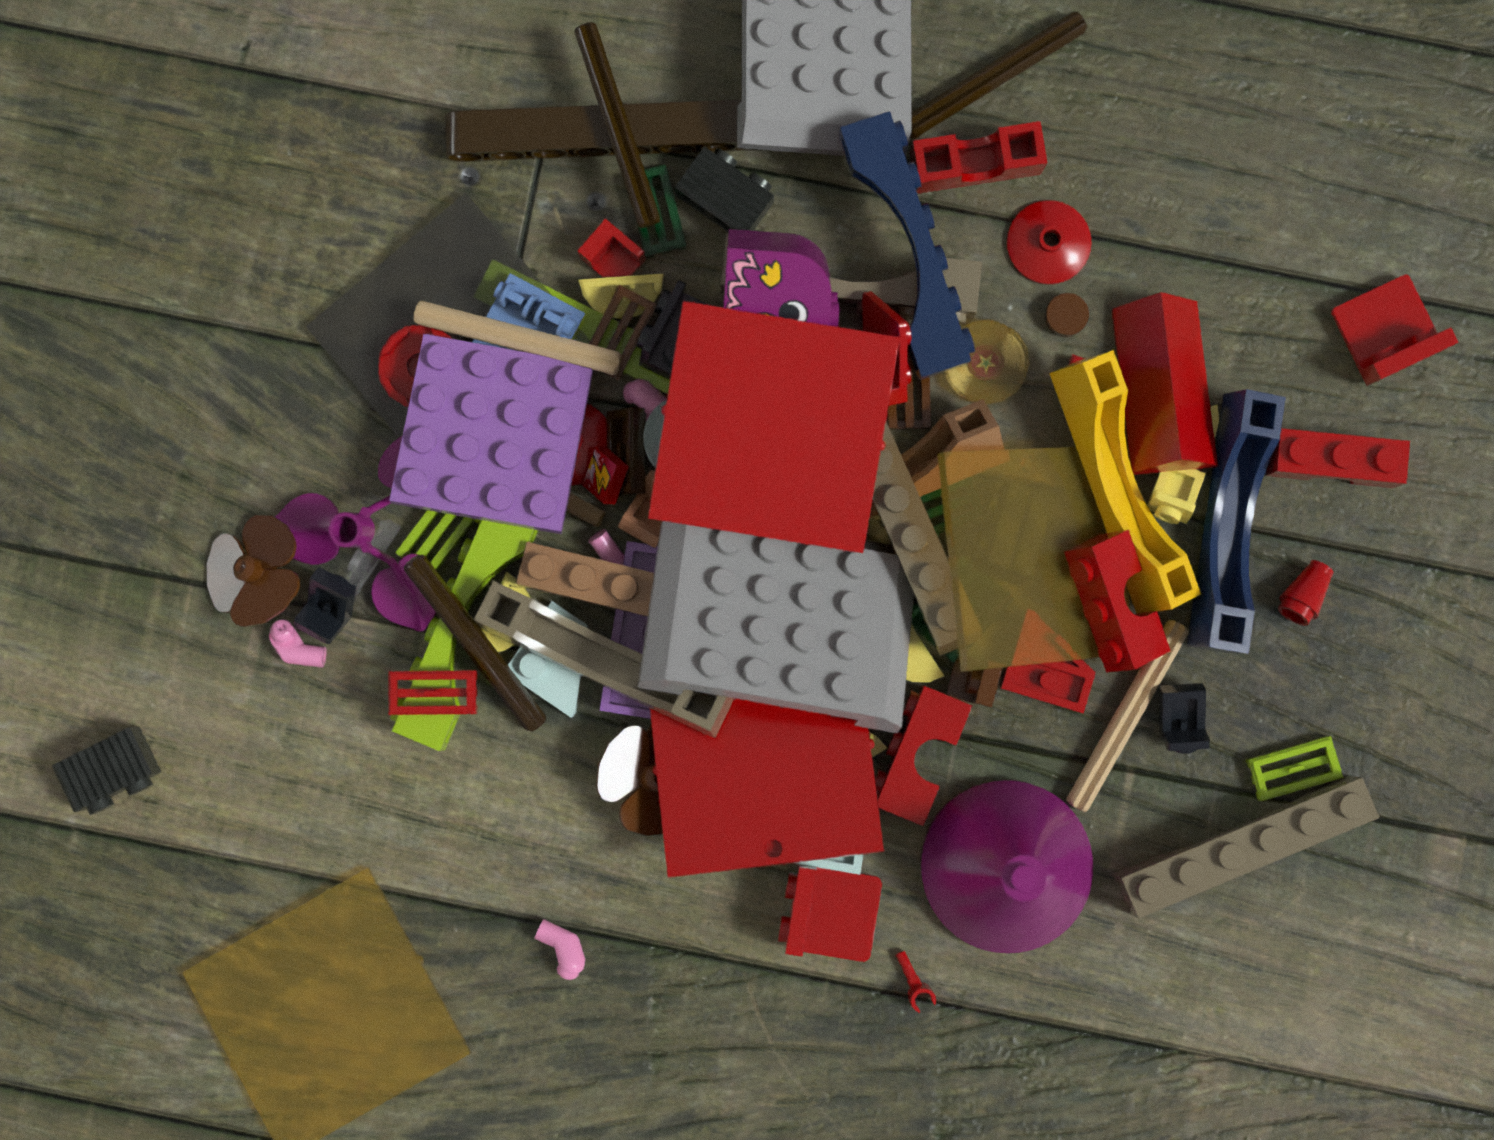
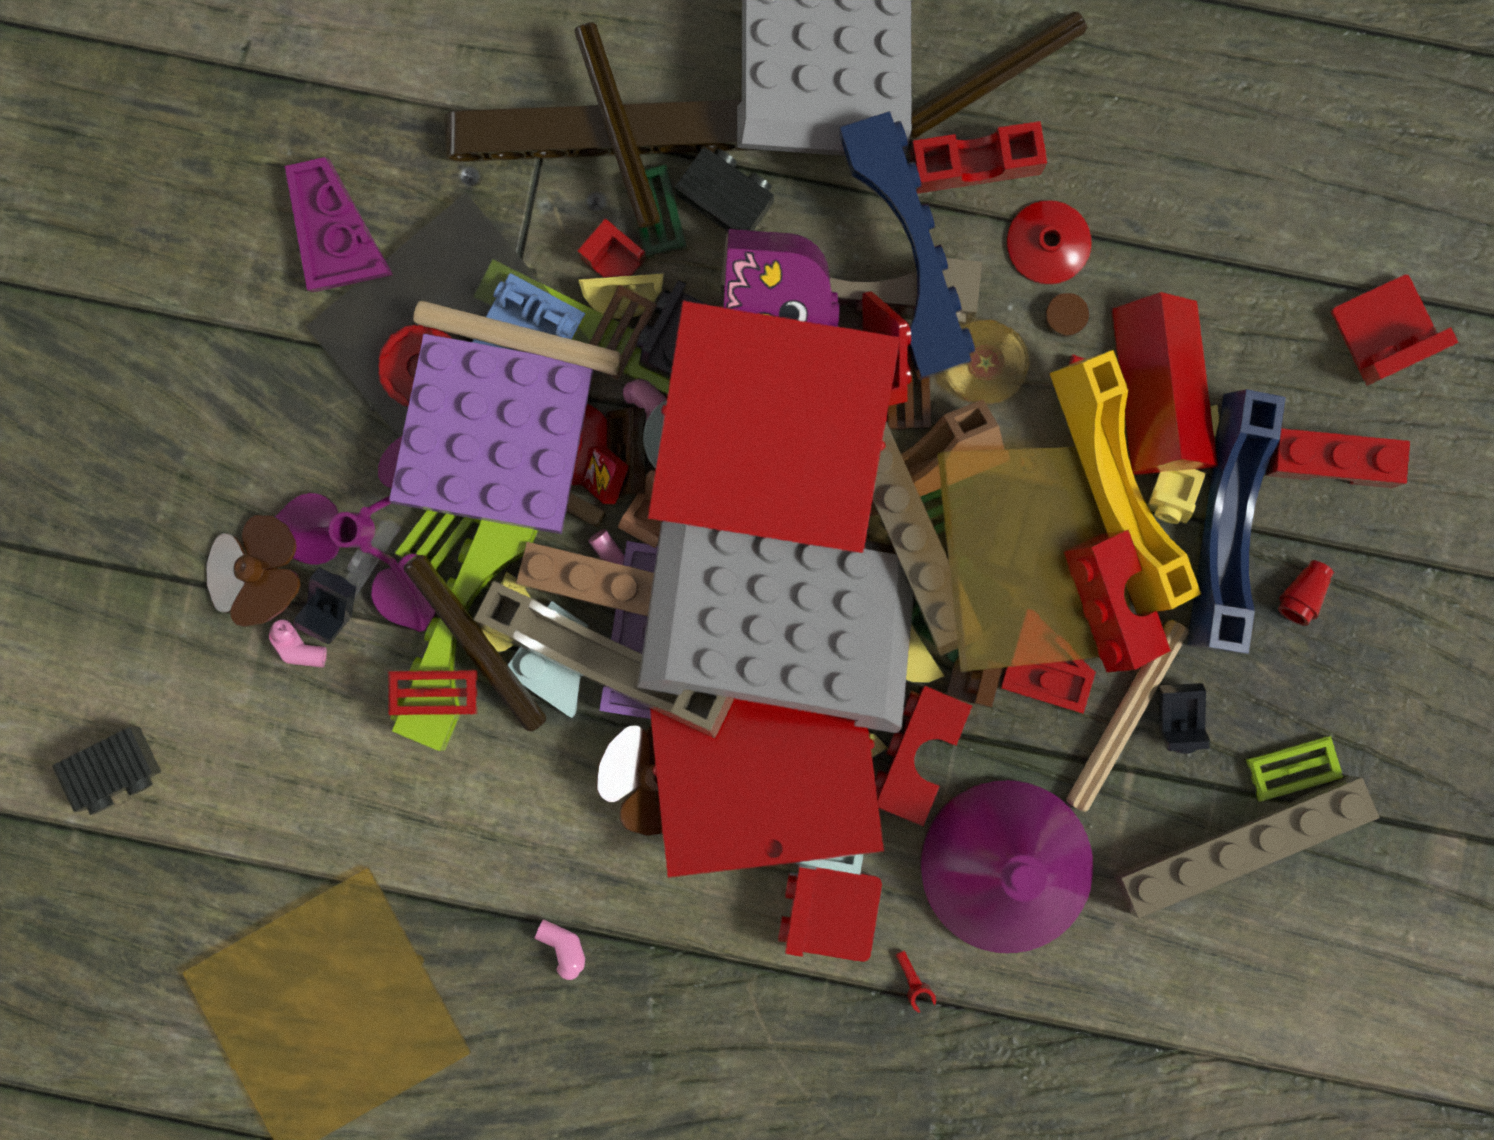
none -> magenta wing [285,157,393,293]

